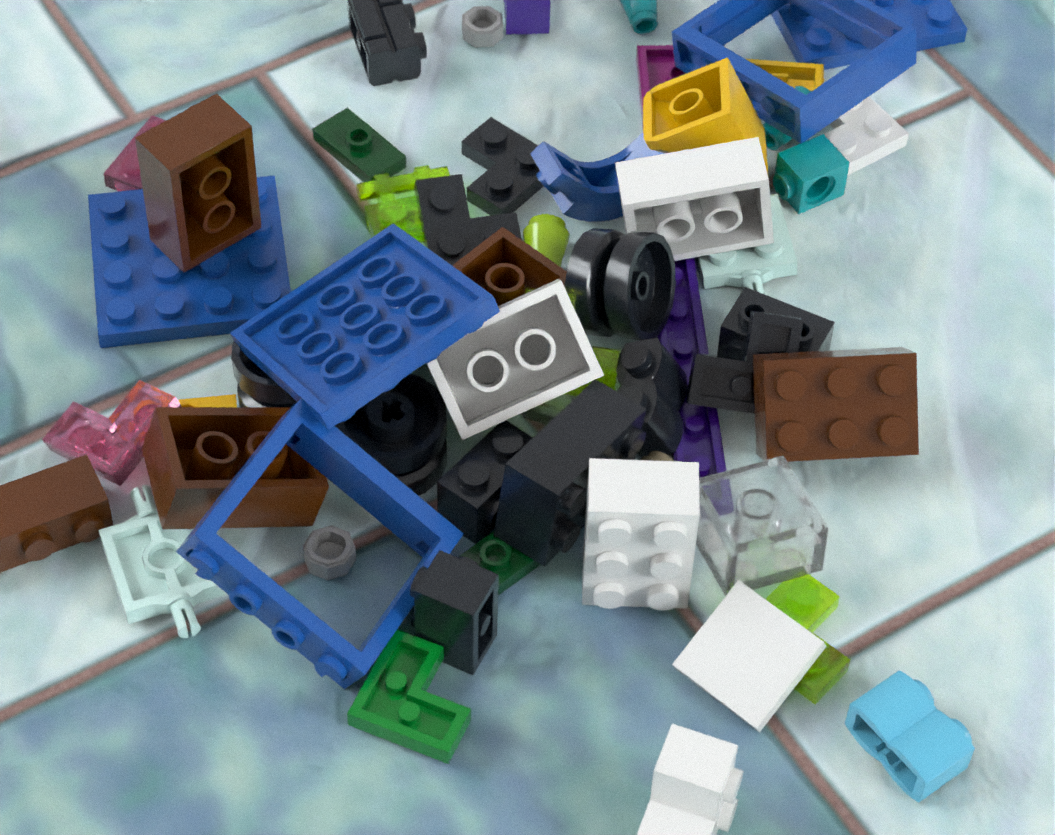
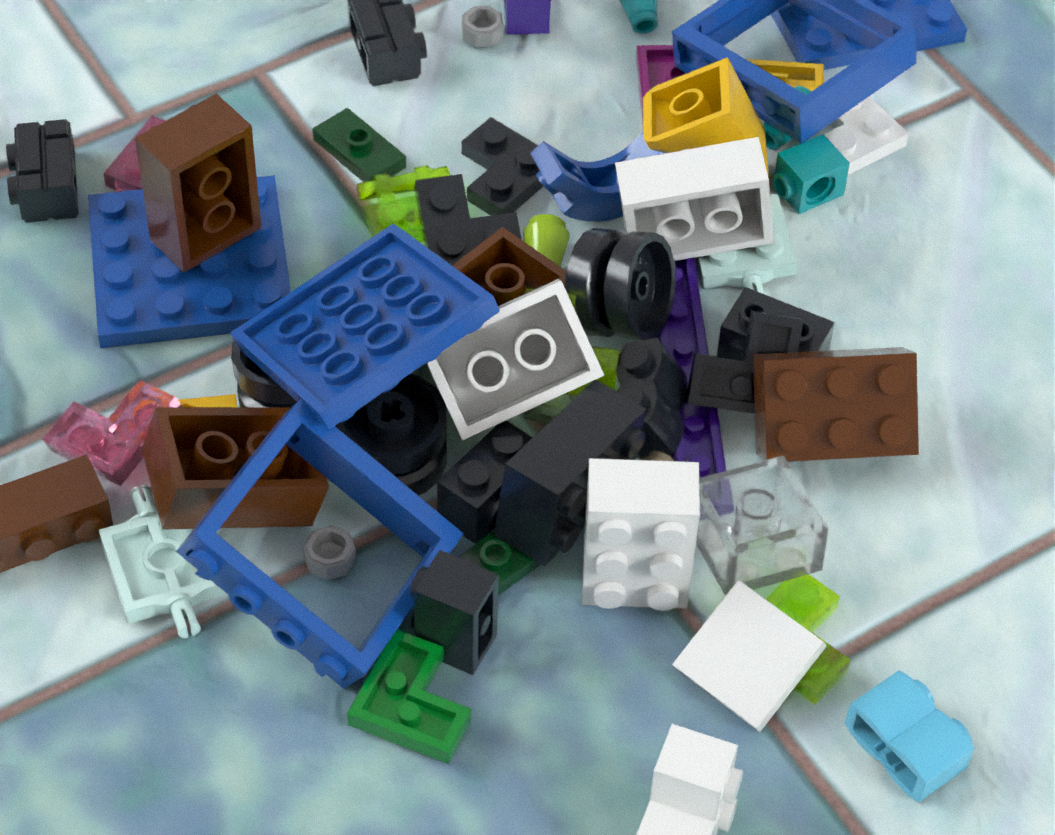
none -> black brick [6,119,79,223]

